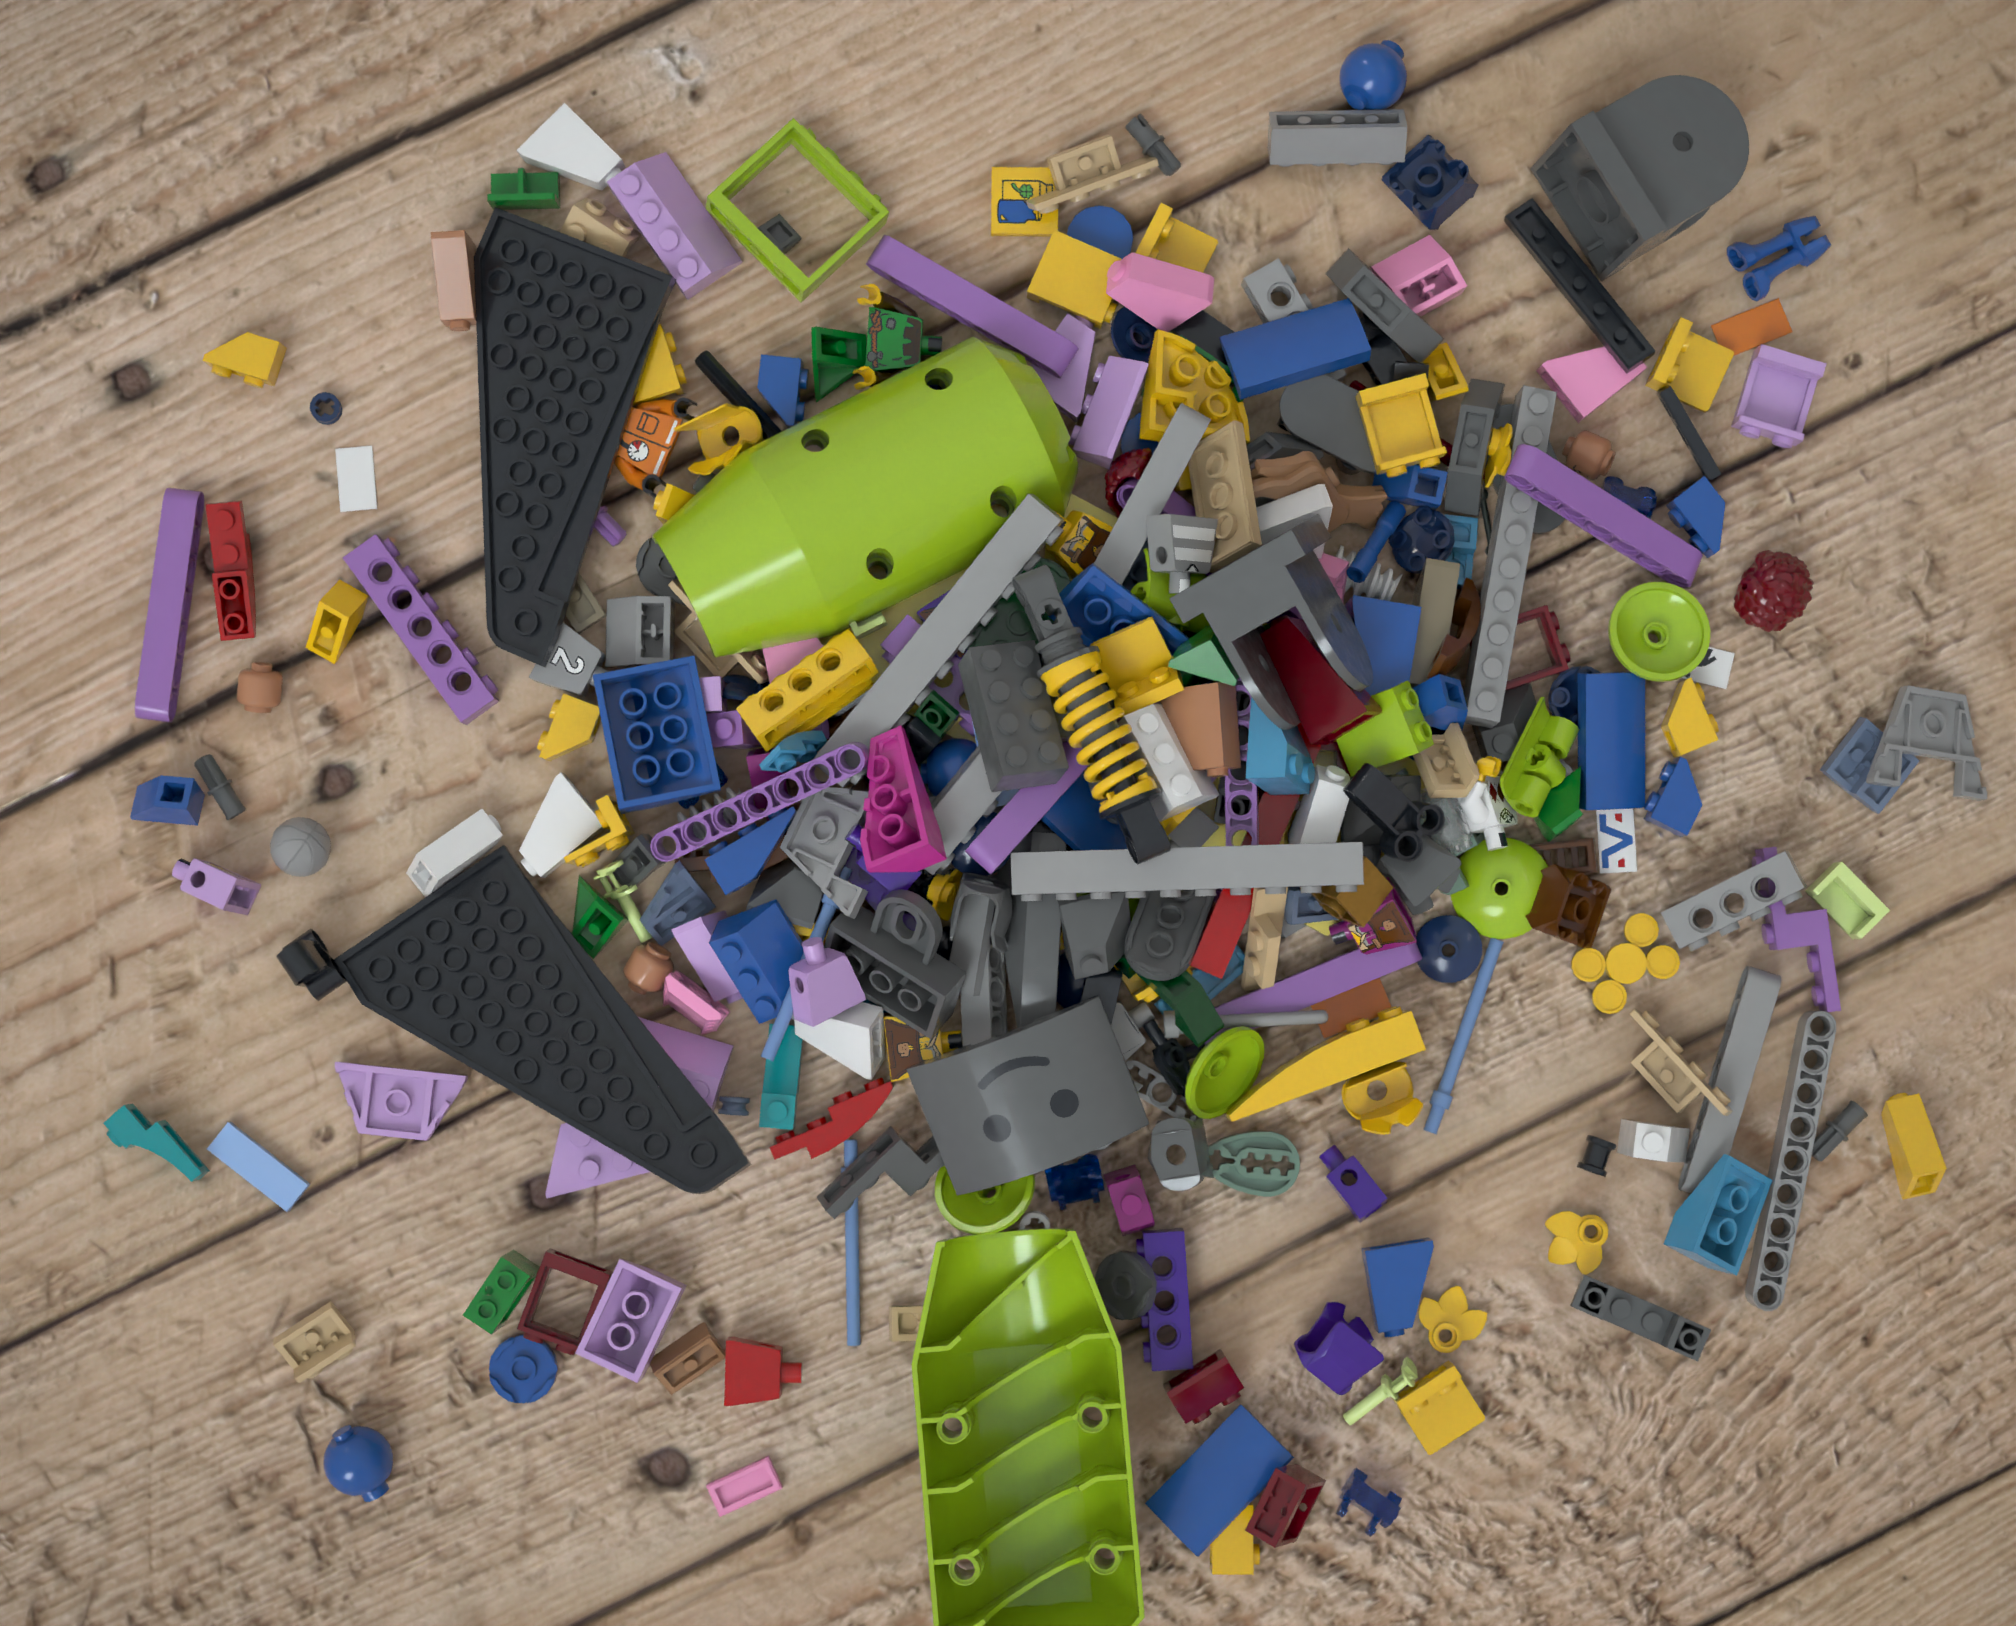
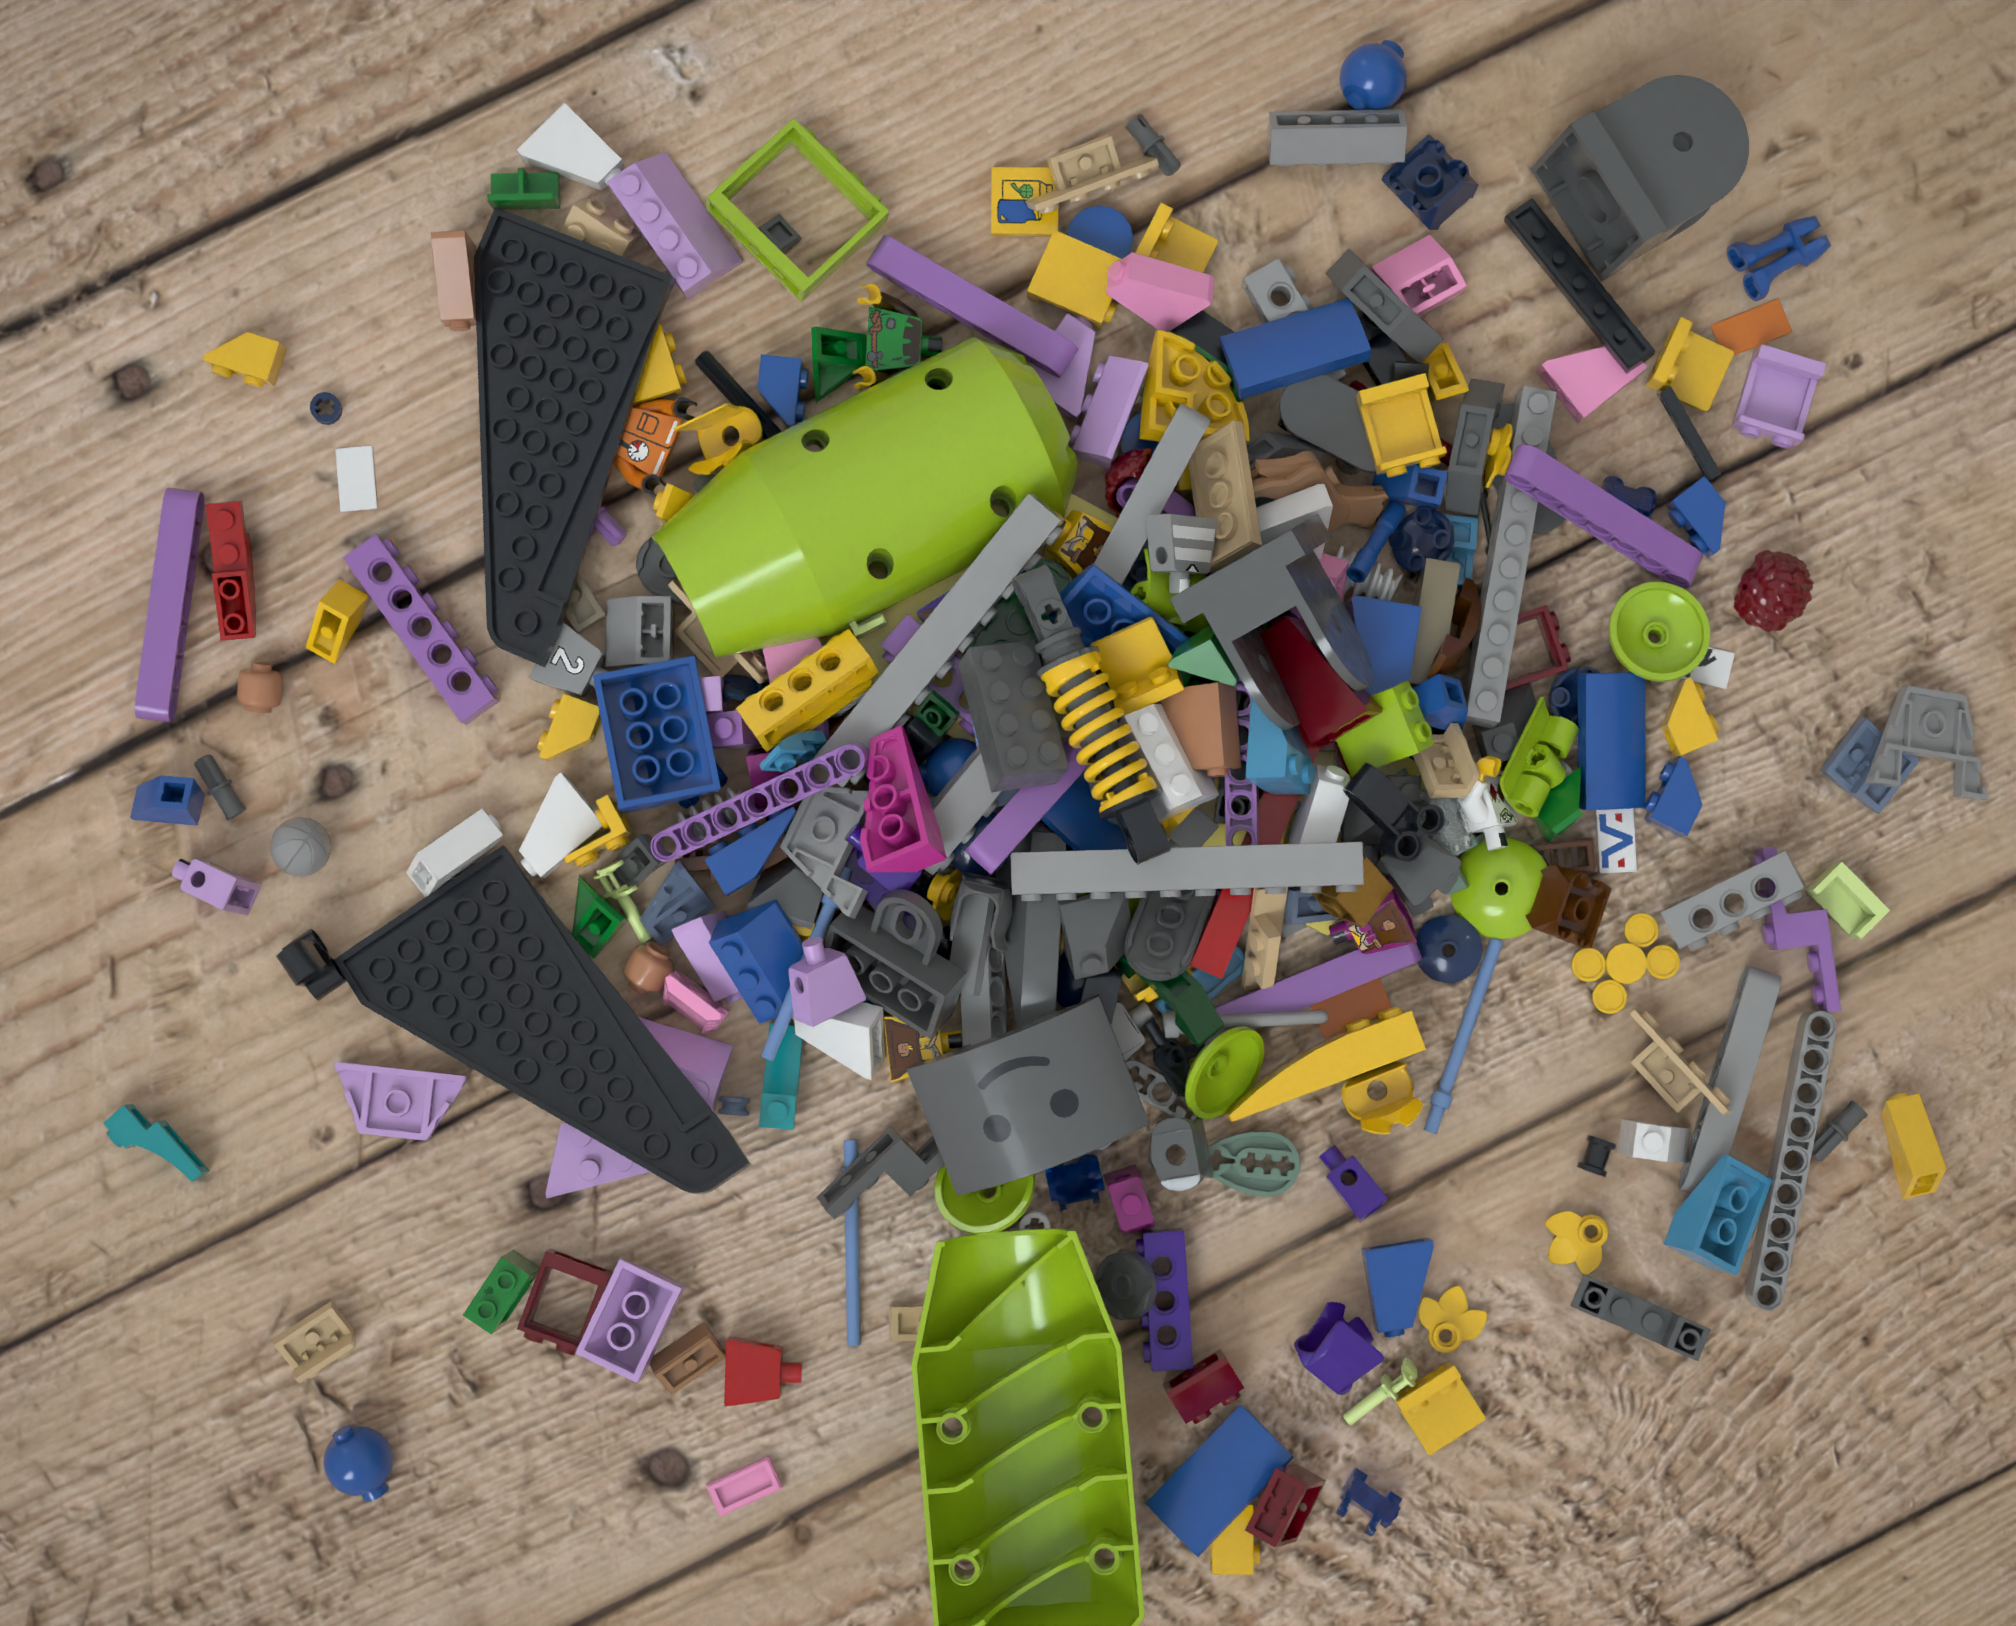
light blue tile [207,1122,310,1212] -> none
blue tile [489,1334,558,1403] -> none
red slope [769,1077,894,1160] -> none
dark blue dish [1111,306,1158,363] -> none
nougat head [1562,430,1616,480] -> none

